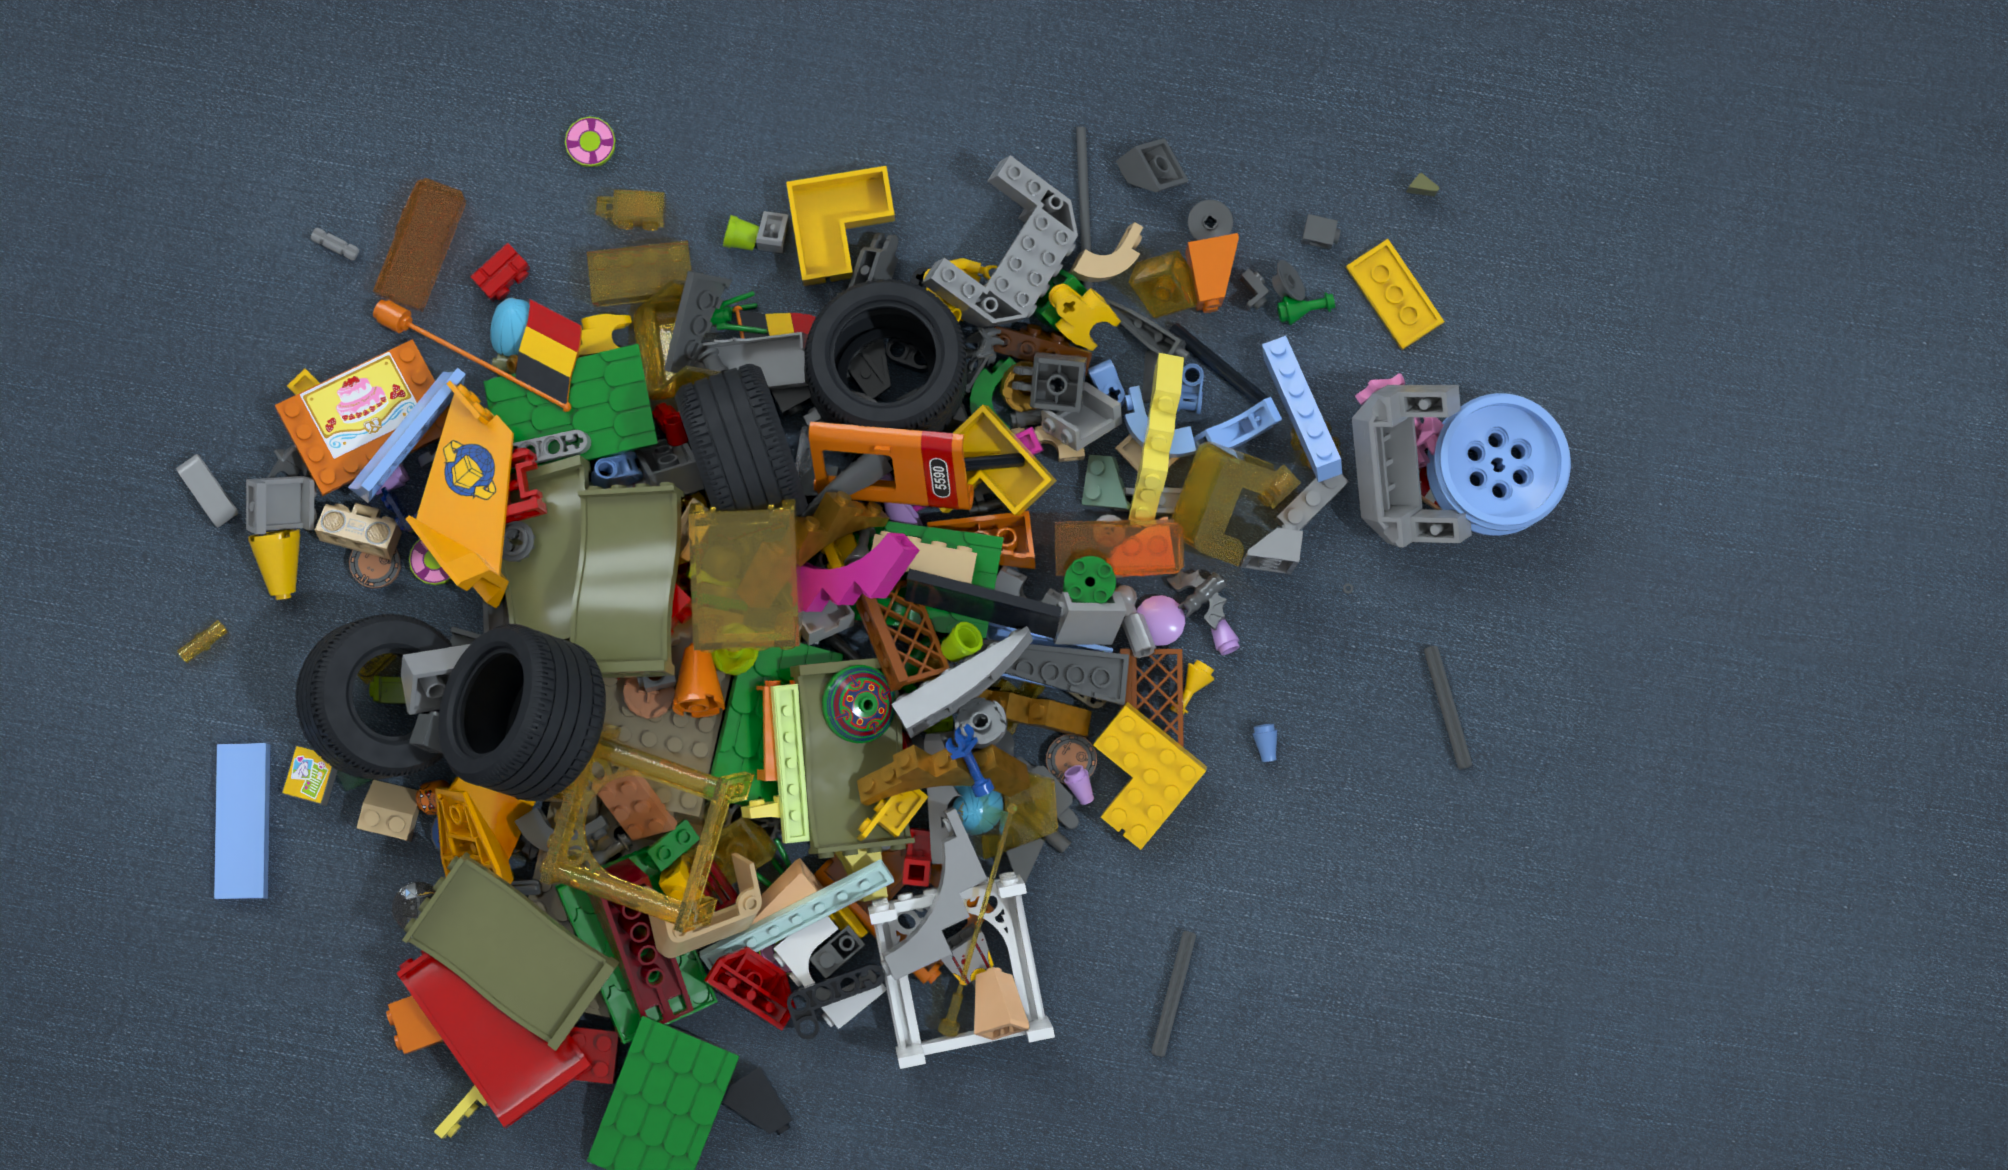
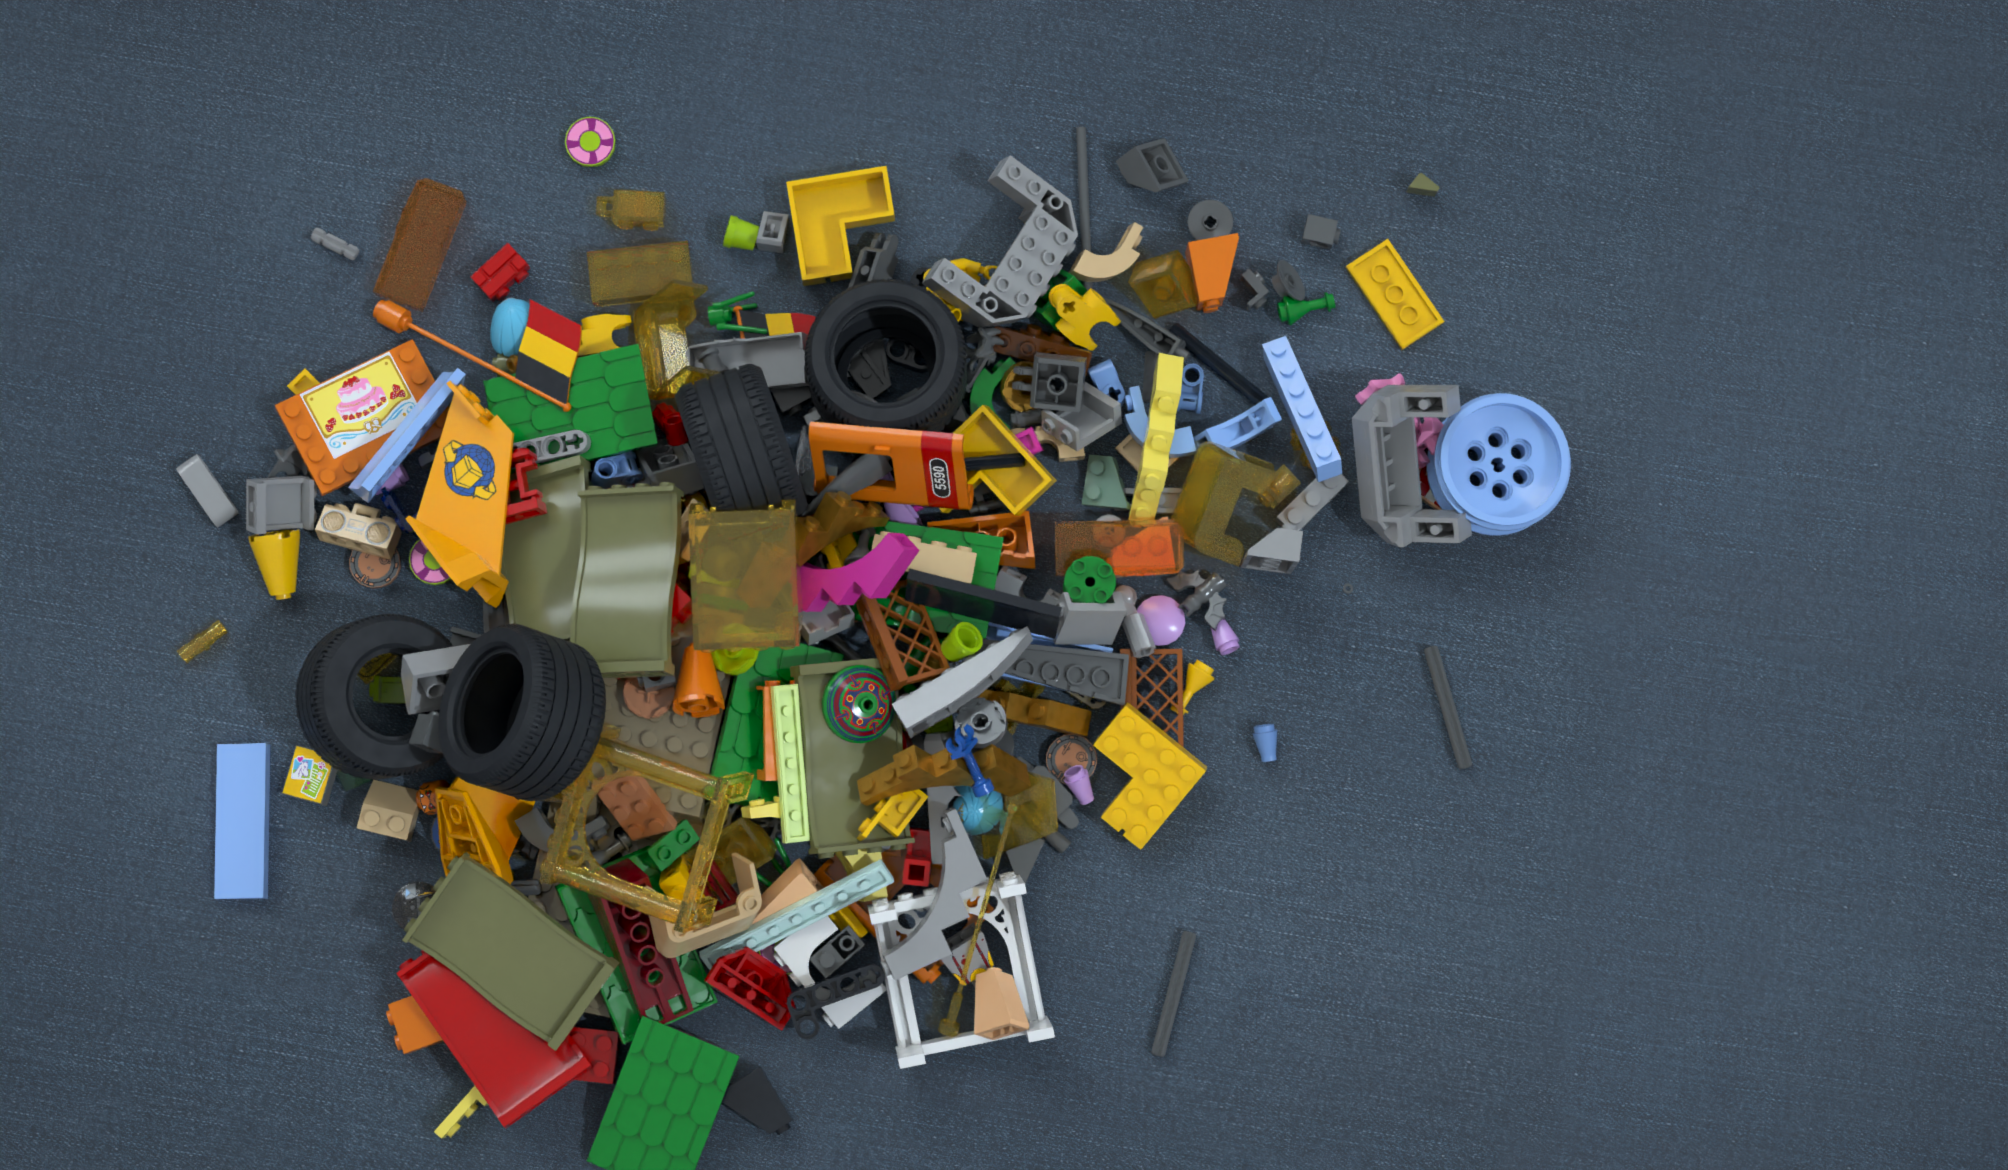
dark grey gear [502,521,536,562] -> none
dark grey wing [664,271,732,375] -> none

